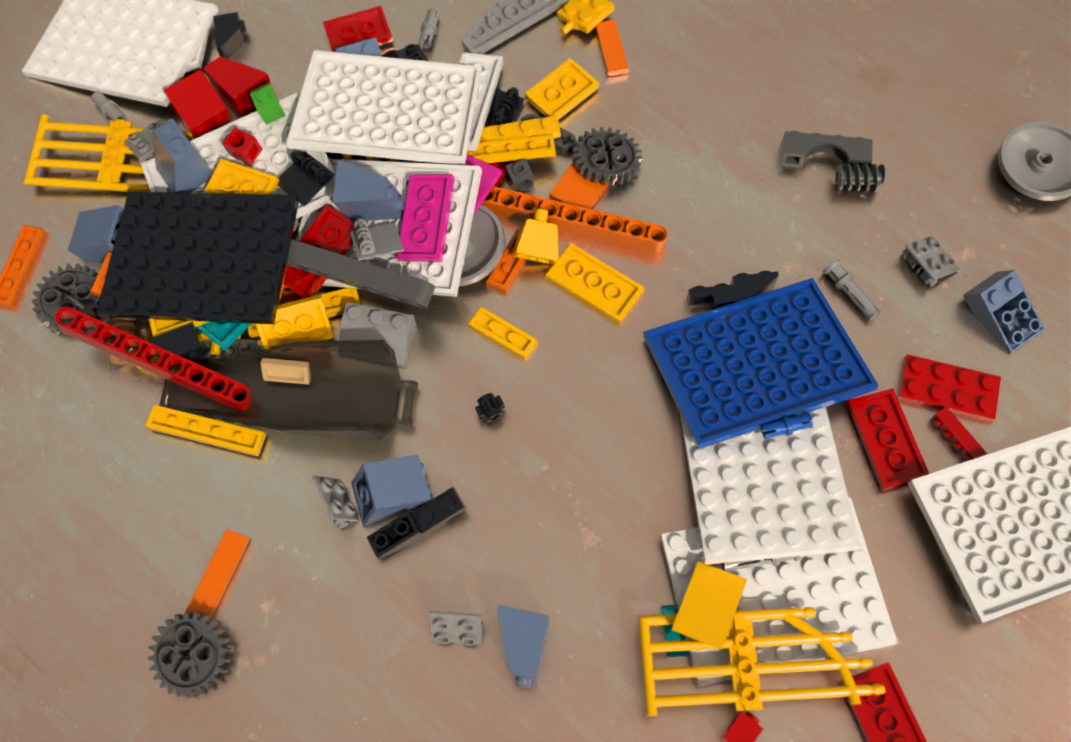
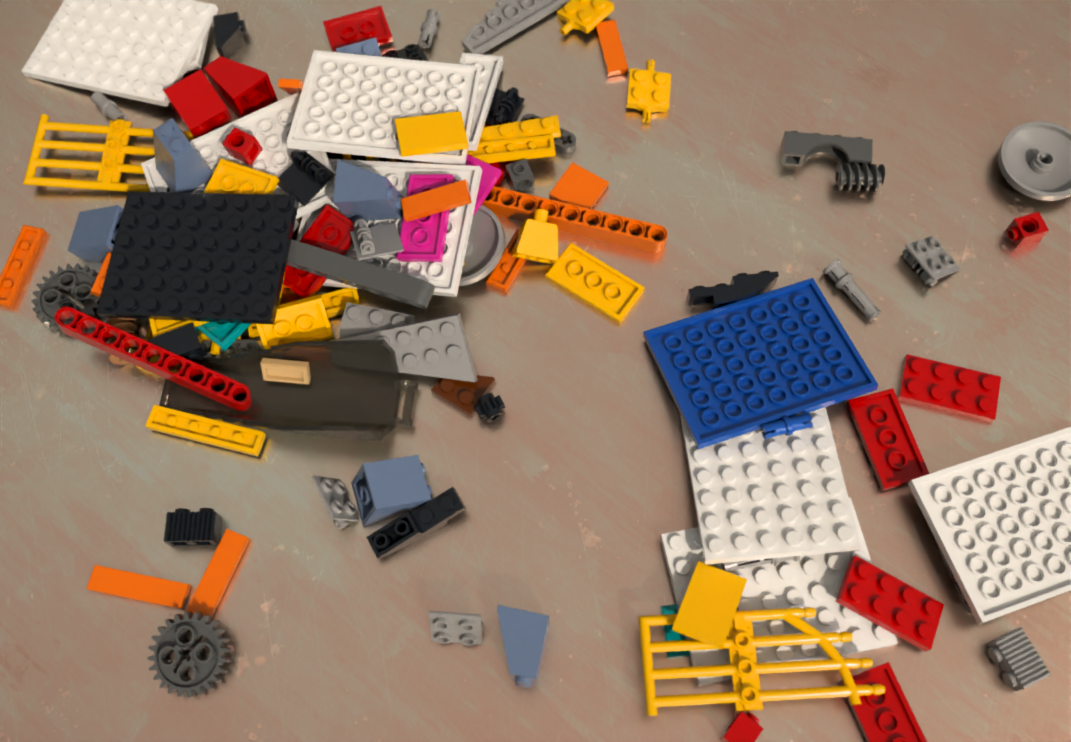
light grey hinge [124,120,163,164] -> none
bright green slope [250,81,286,125] -> none
yellow tile [468,306,538,360] -> none
yellow plate [525,58,599,120] -> none
dark grey gear [572,127,642,186] -> none
red piece [931,406,987,462] -> none
sand blue slope [963,270,1045,353] -> none
none -> orange tile [86,565,191,610]
none -> black brick [164,508,222,546]
none -> orange tile [278,78,304,95]
none -> light grey wing [327,313,478,382]
none -> yellow tile [395,111,468,157]
none -> orange tile [401,179,472,222]
none -> reddish brown wing [431,375,495,417]
none -> yellow plate [626,59,671,124]
none -> red plate [835,555,944,652]
none -> light grey brick [987,627,1051,691]
none -> red brick [1006,212,1049,248]

